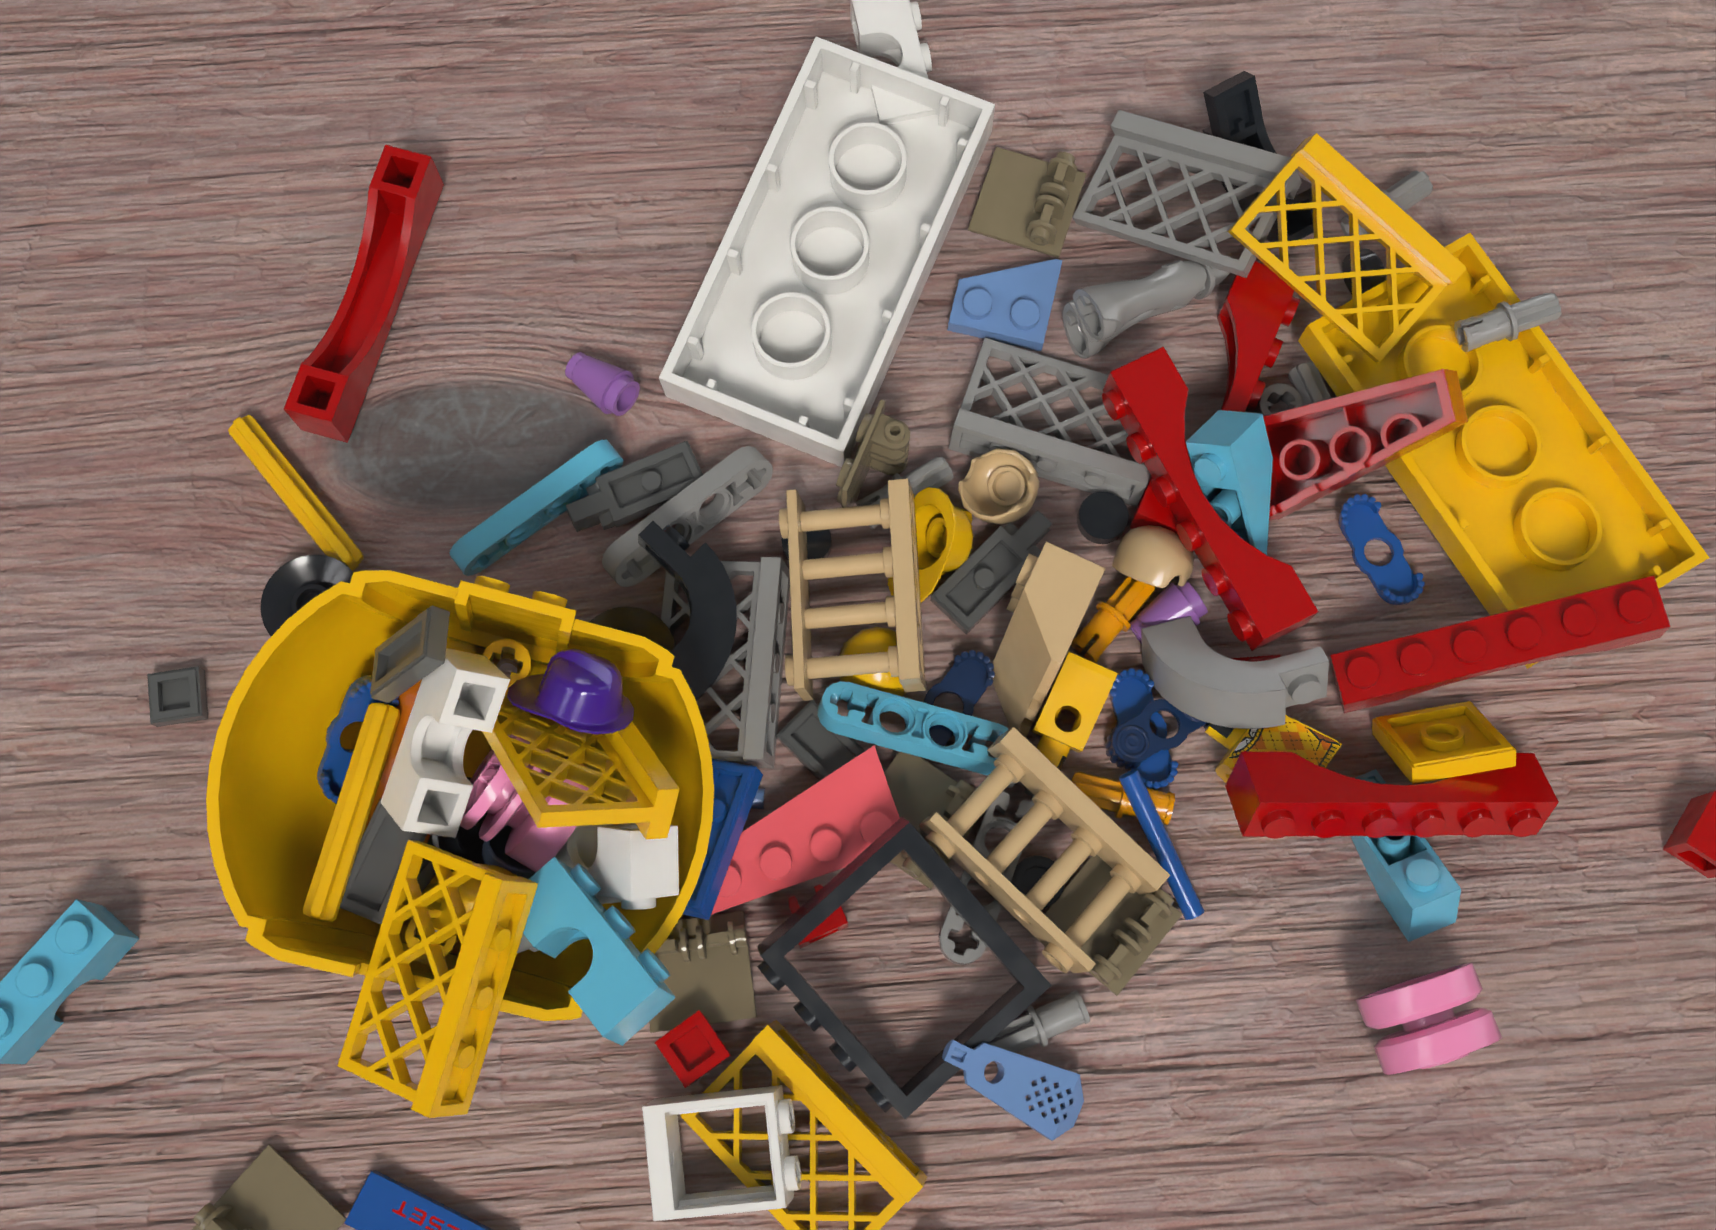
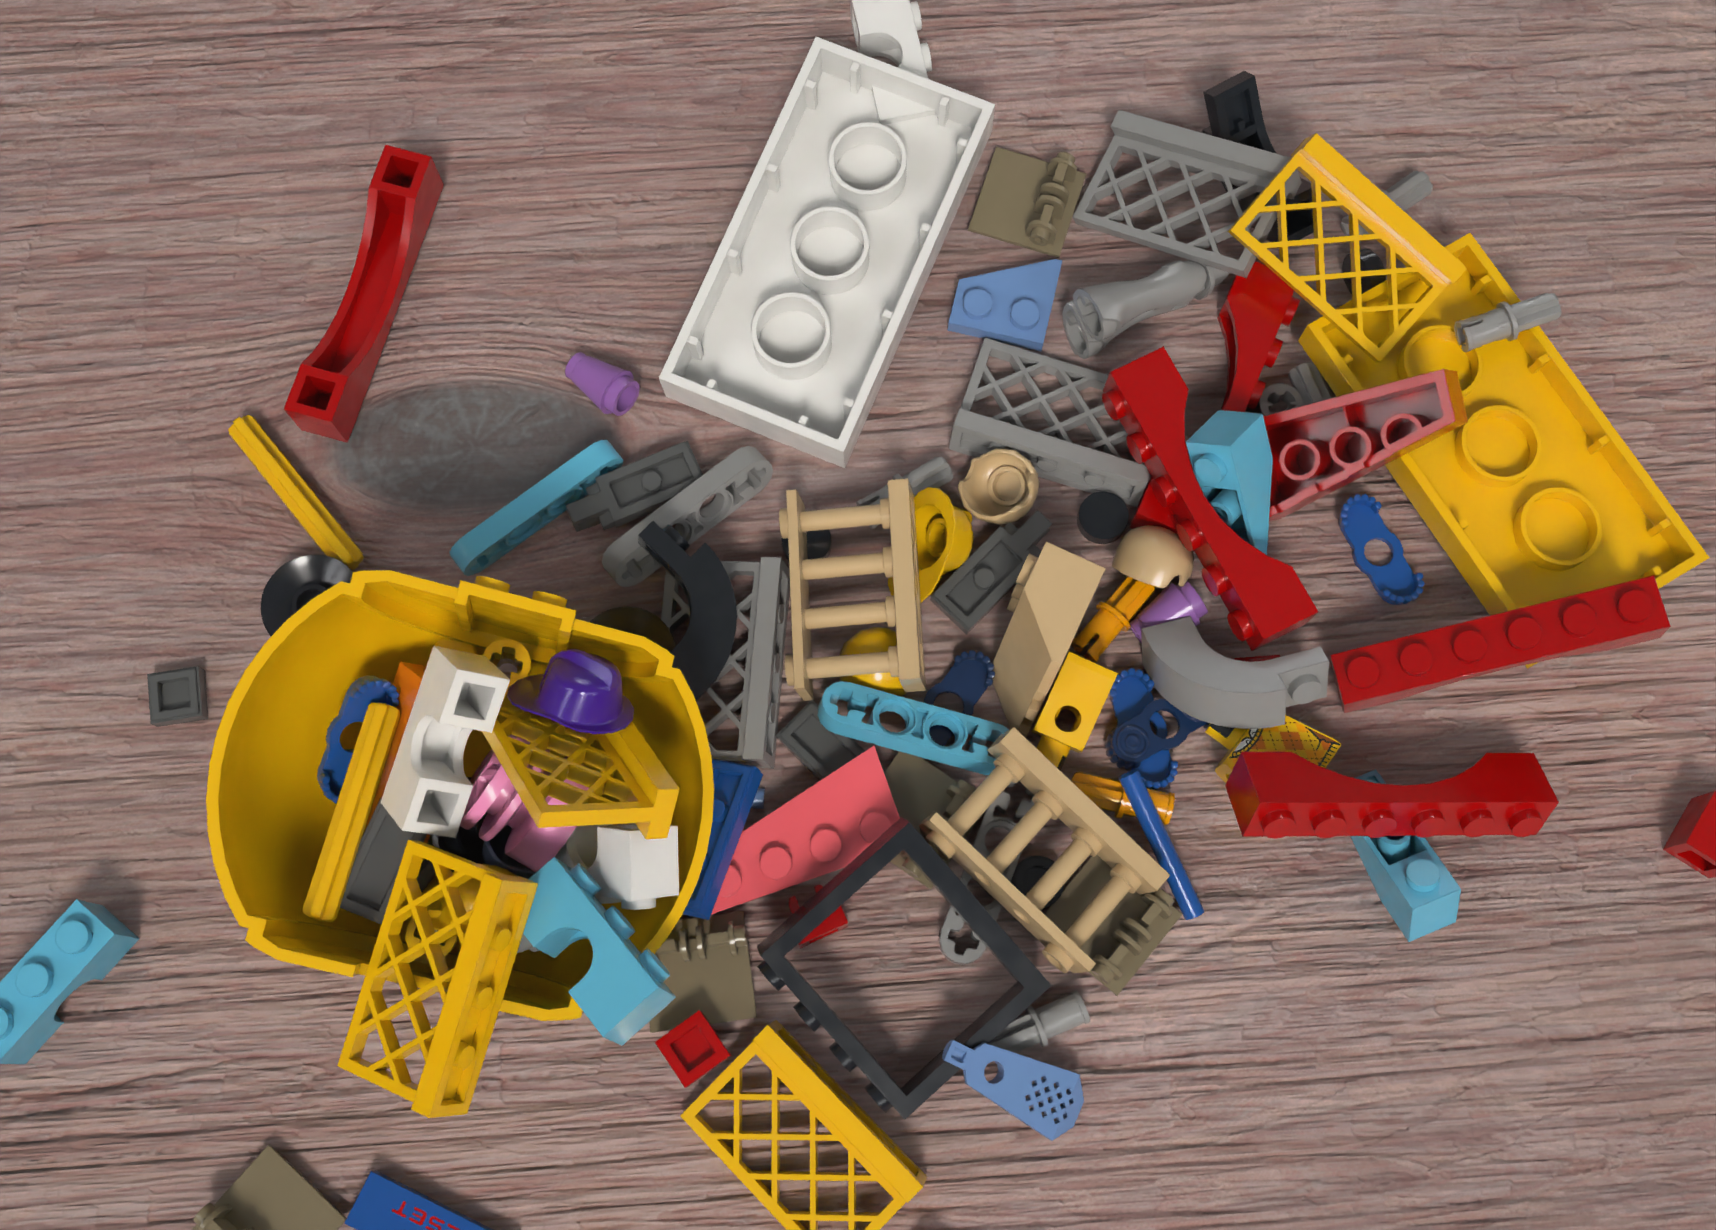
dark grey tile [370,606,450,703] -> none
white window [642,1085,801,1221] -> none
dark tan hinge [836,399,910,508] -> none
bright pink wheel [1356,963,1502,1075] -> none
yellow tile [1372,701,1516,784] -> none

